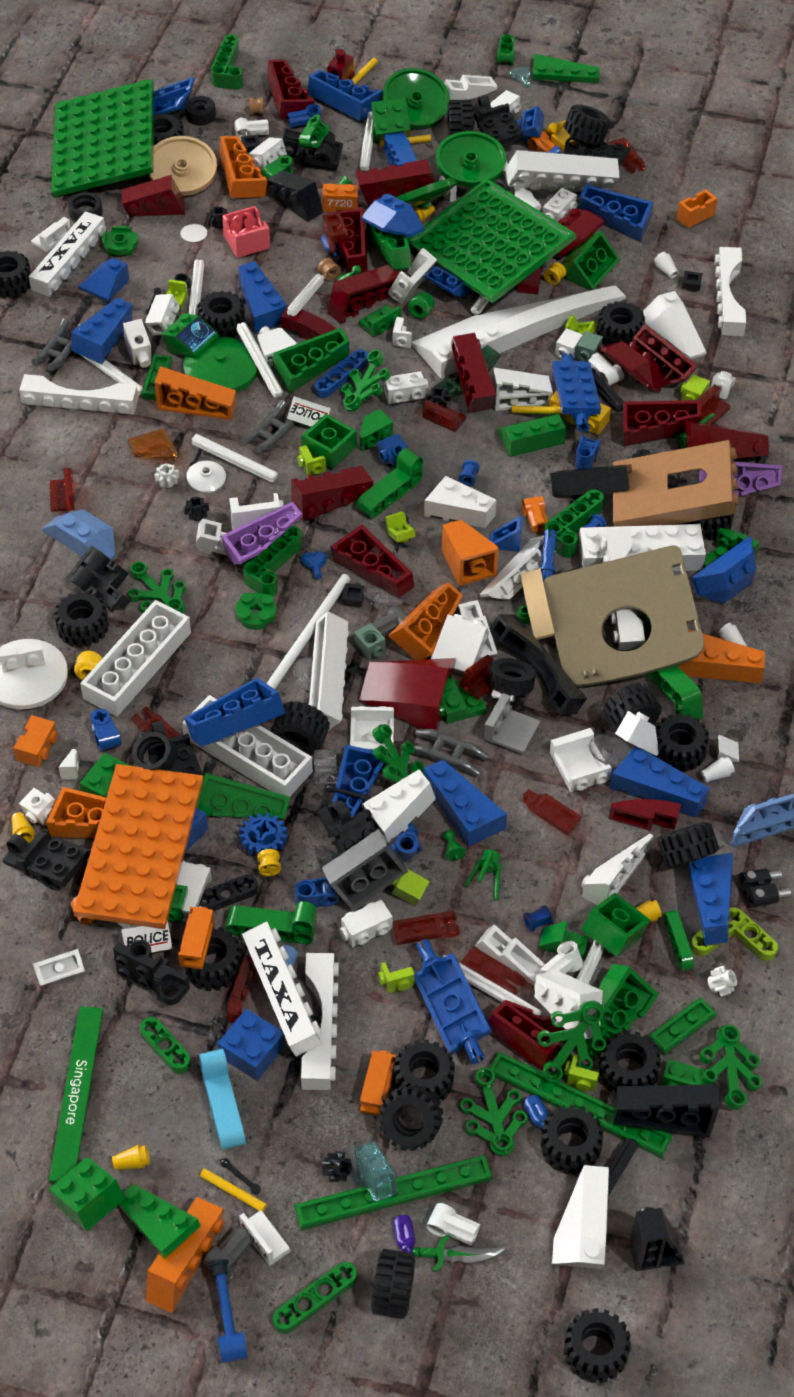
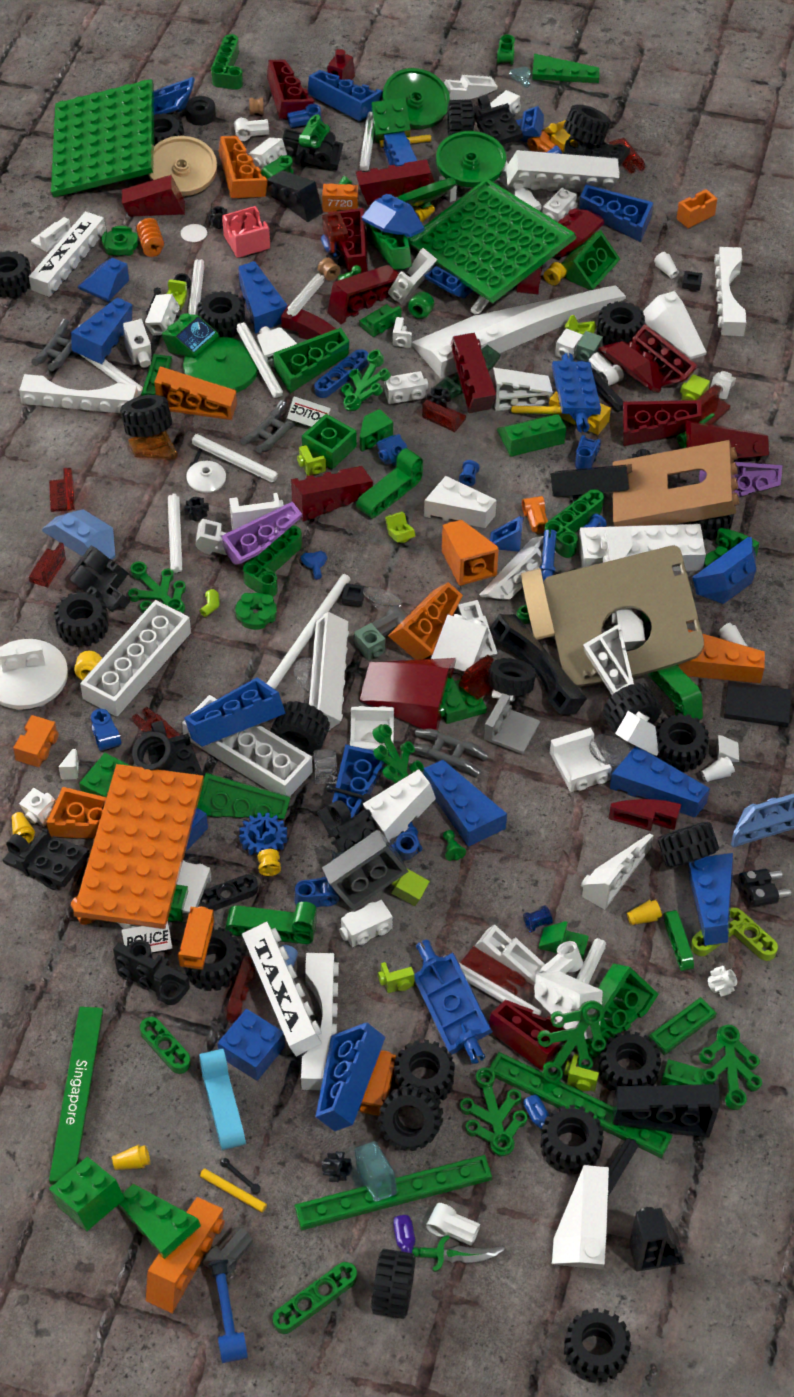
white slope [33,949,85,986] -> none
black tyre [68,192,103,223] -> none
white gear [154,464,179,488] -> none
white panel [240,1211,290,1266] -> none
black plate [241,135,260,153] -> none
dark red wedge [330,525,415,598] -> none
yellow bar [351,58,378,85] -> none
clear red plate [393,911,460,945] -> none
green plant [464,849,502,900] -> none
clear red hinge [522,788,581,835] -> none
green brick [581,893,651,957] -> none
none -> clear red panel [29,542,66,588]
none -> black tyre [120,395,172,437]
none -> orange piece [136,218,164,257]
none -> white axle [168,494,182,574]
none -> lime arm [200,589,220,617]
none -> blue wedge [315,1022,385,1131]
none -> white wedge [583,624,634,695]
none -> black tile [724,681,792,727]

